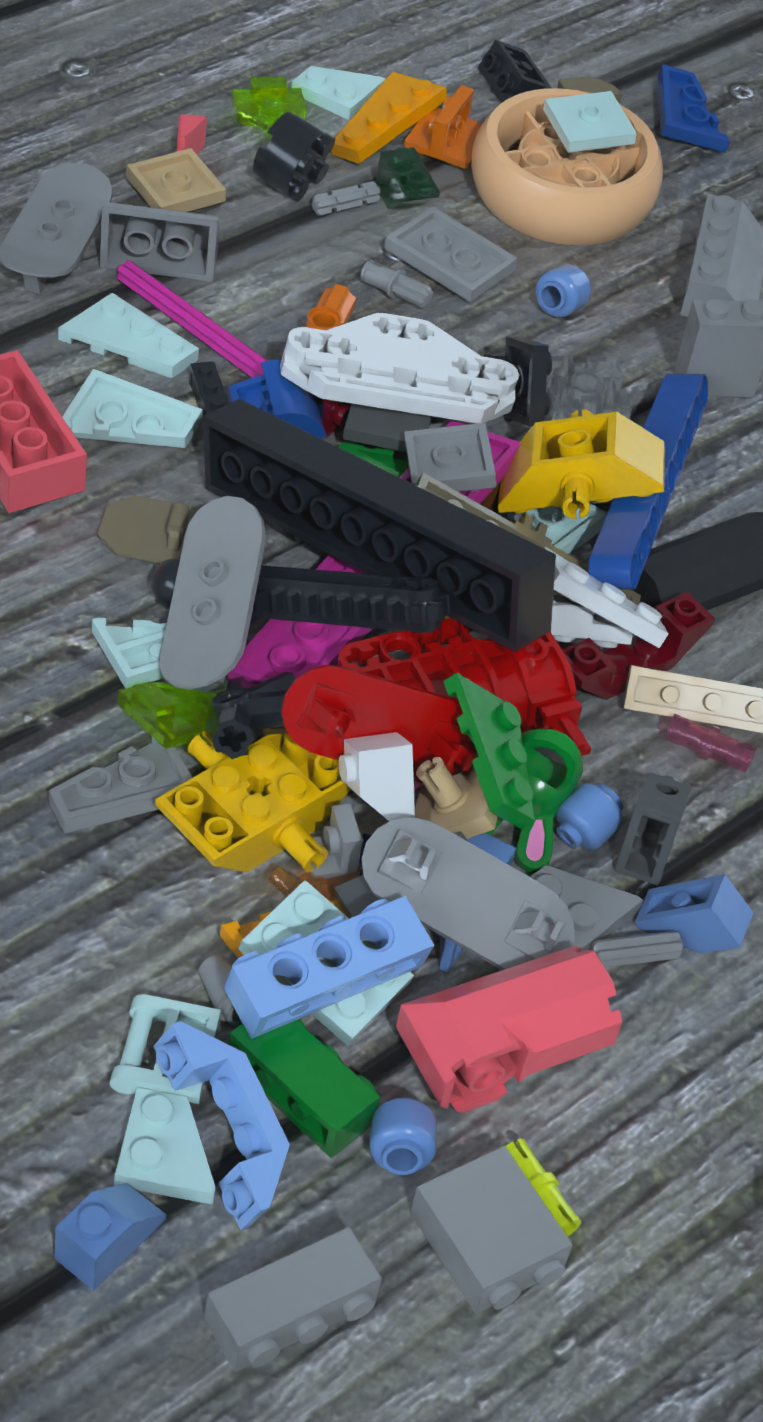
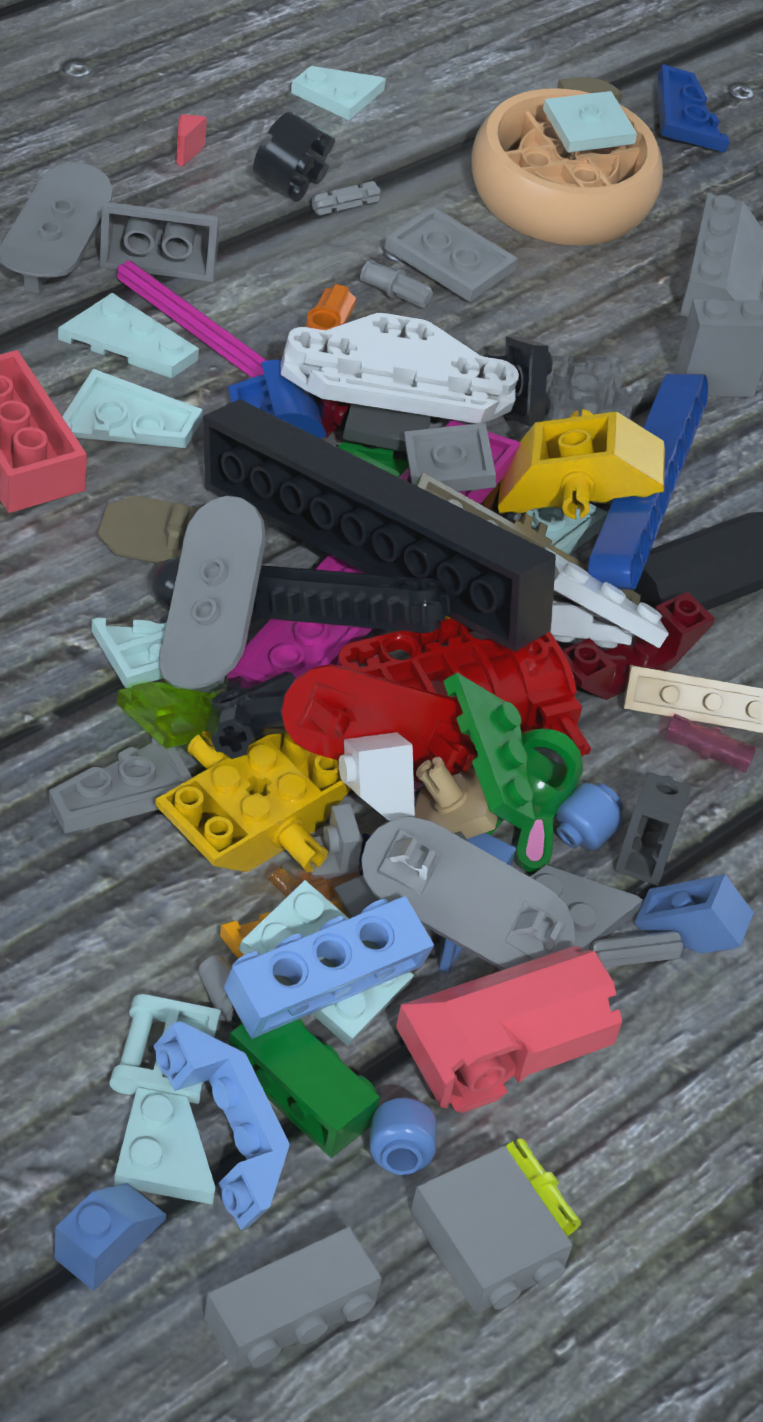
tan plate [126,148,226,212] -> none
black piece [189,361,229,416] -> none
clear neon green plate [231,76,307,139] -> none
light orange wing [332,71,447,164] -> none
clear green slope [376,147,440,209] -> none
orange bracket [404,85,483,169] -> none
black bracket [478,39,552,103] -> none
medium blue head [535,264,591,318] -> none

